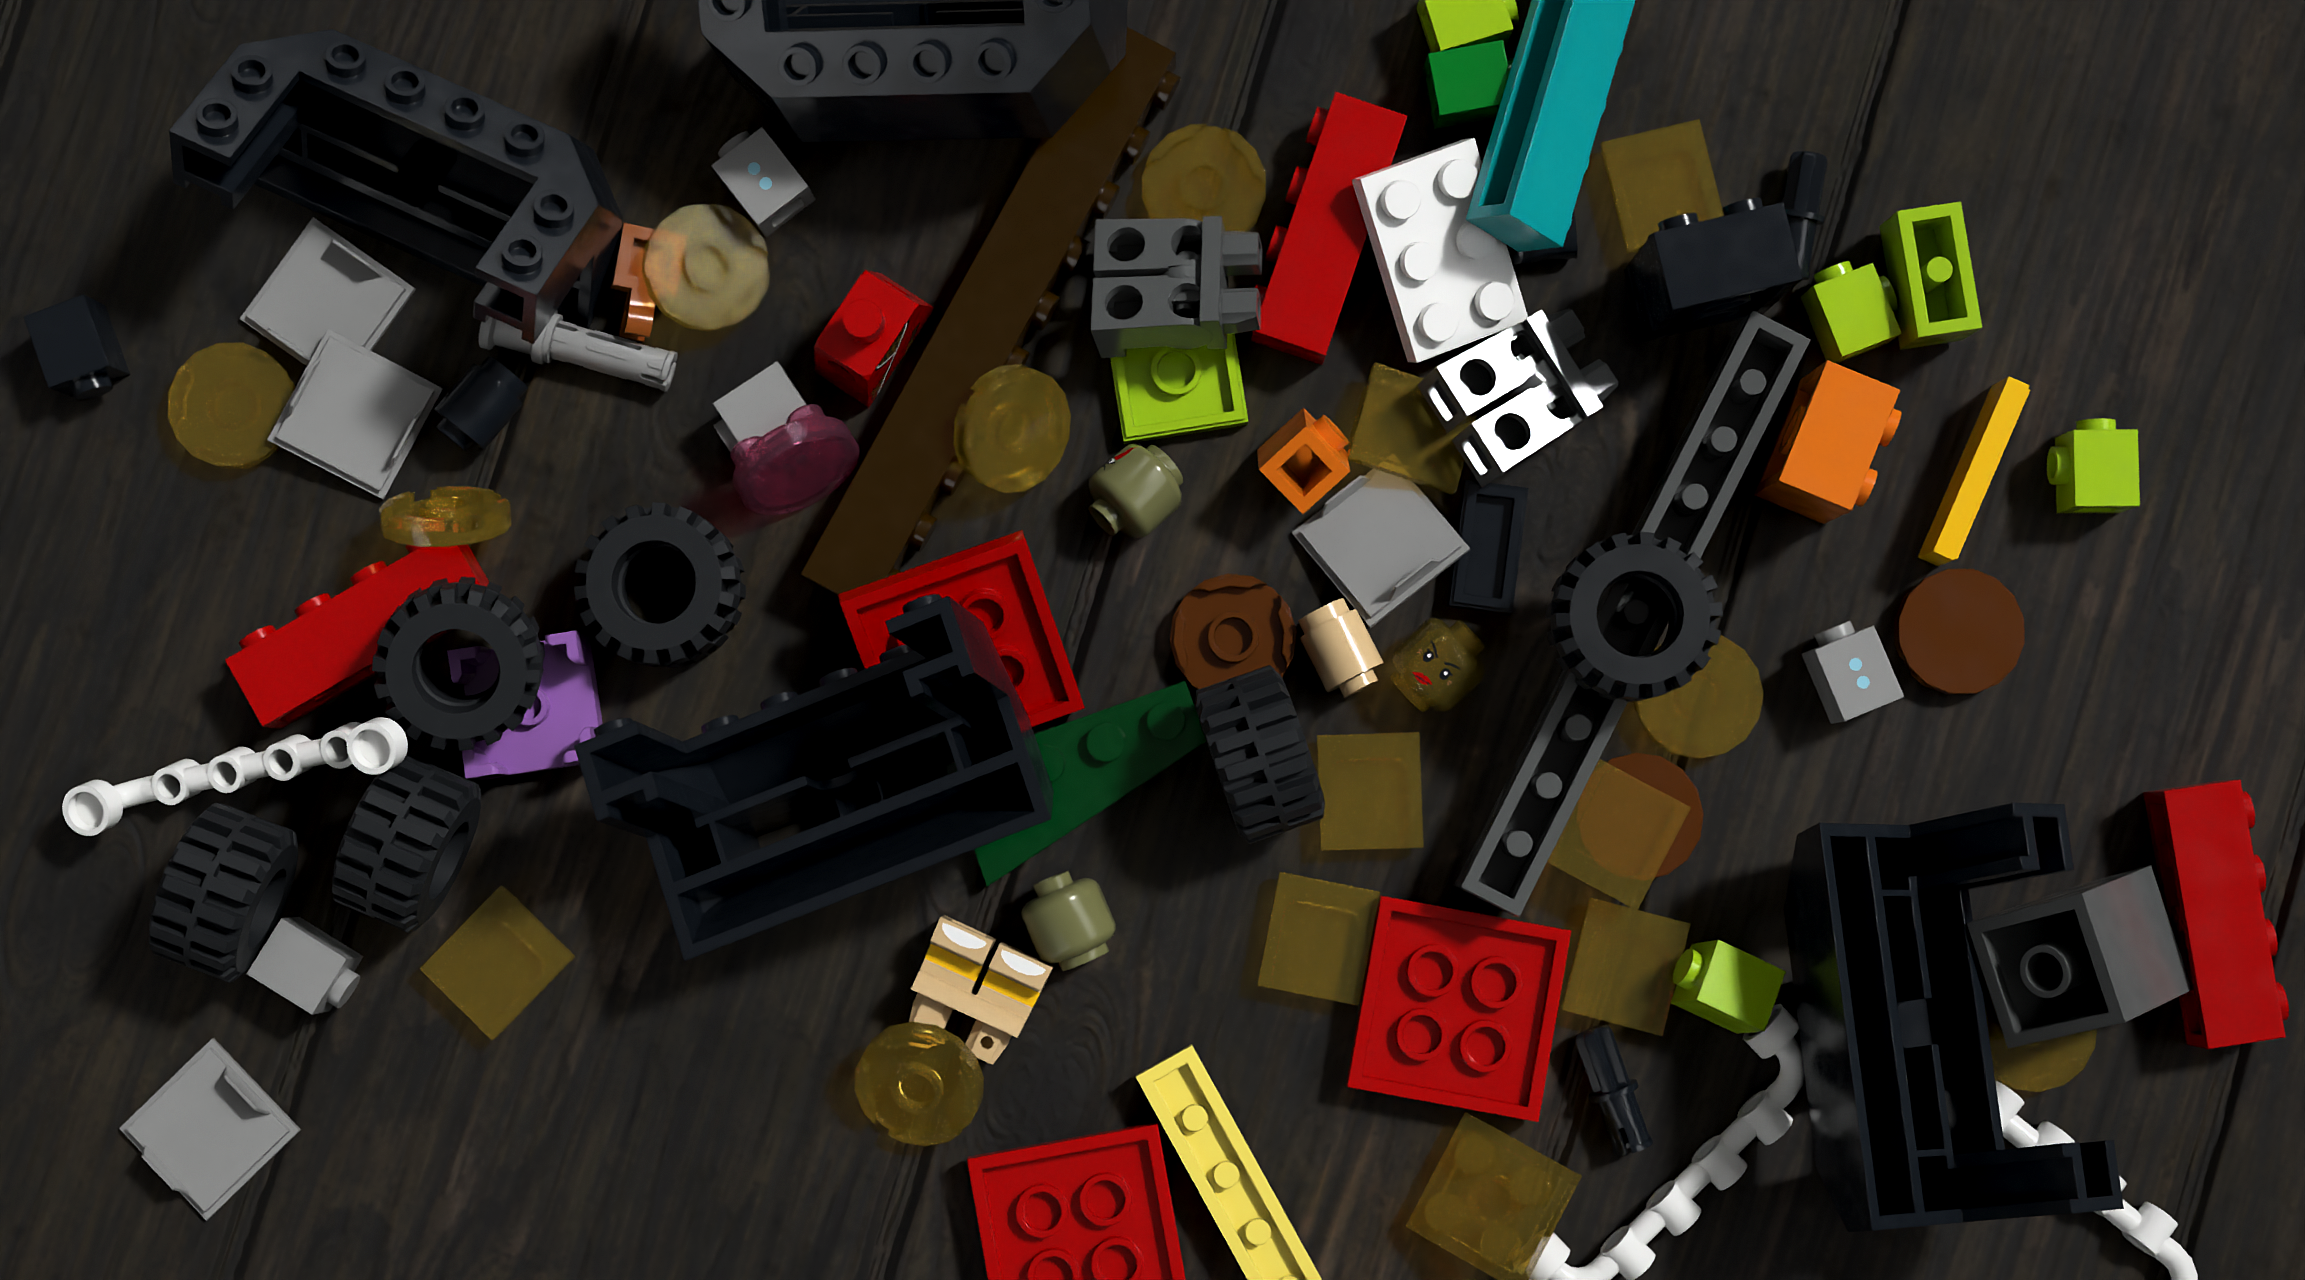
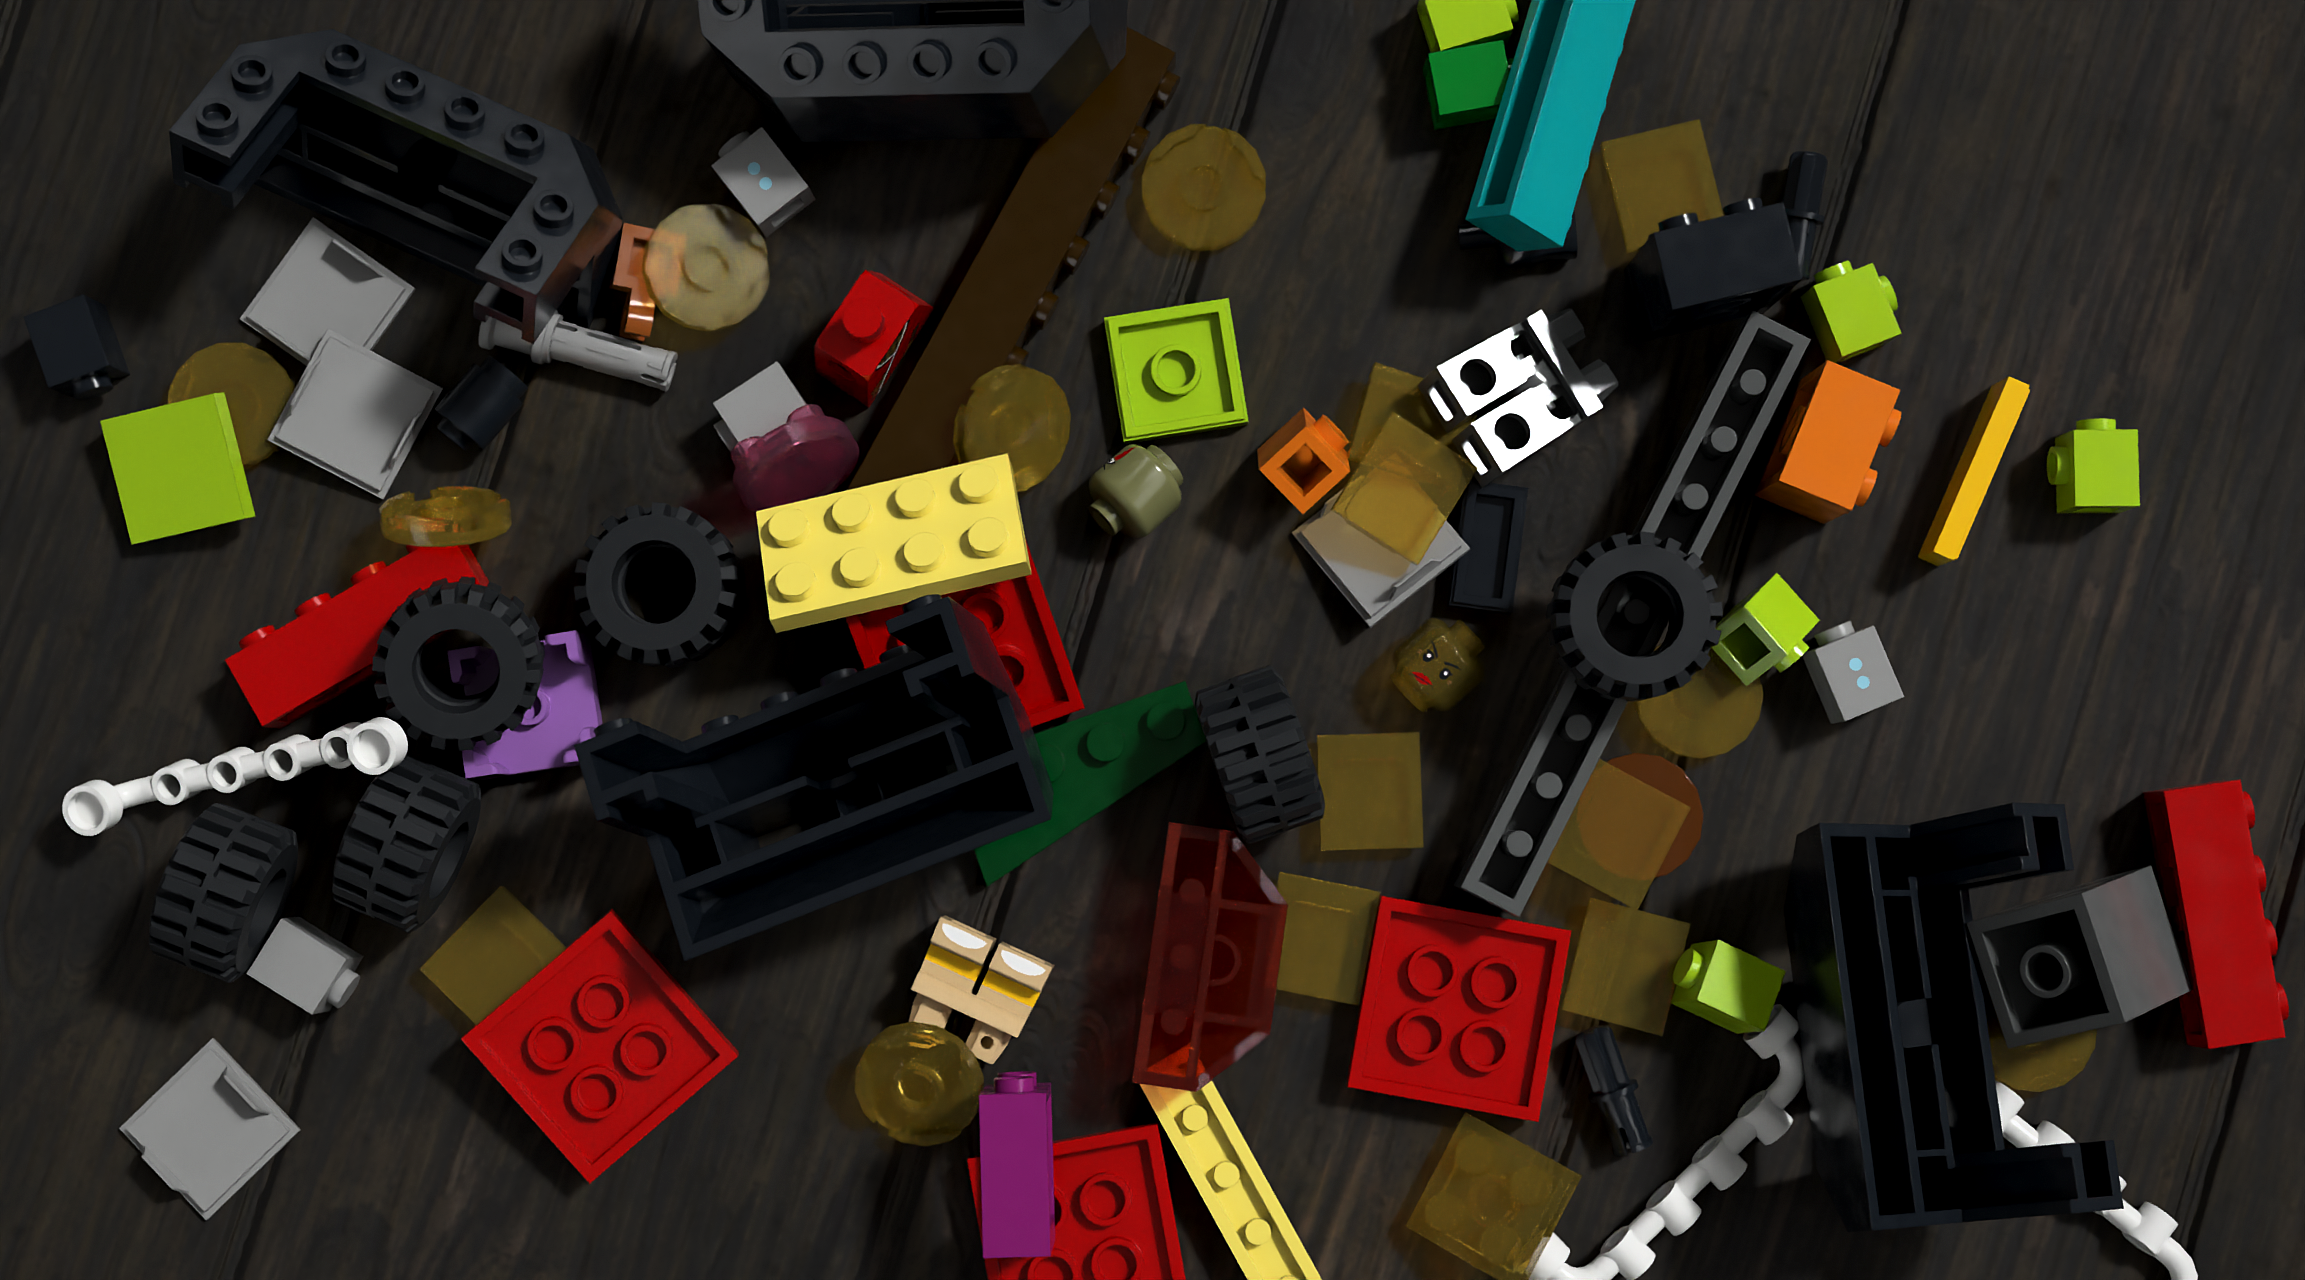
olive head [1021,870,1116,971] -> none
dark grey hips [1091,216,1263,358] -> none
reddish brown tile [1170,573,1297,690] -> none
red brick [1251,91,1408,365] -> none
tan brick [1298,598,1384,698] -> none
white plate [1352,138,1528,363] -> none
lime brick [1879,201,1982,350] -> none
reddish brown tile [1894,569,2025,695] -> none
none -> lime tile [100,392,256,545]
none -> red plate [461,908,739,1184]
none -> light yellow plate [756,453,1032,633]
none -> magenta window [979,1071,1055,1258]
none -> clear red wedge [1132,822,1288,1092]
none -> clear yellow piece [1330,412,1478,565]
none -> lime brick [1712,573,1820,686]

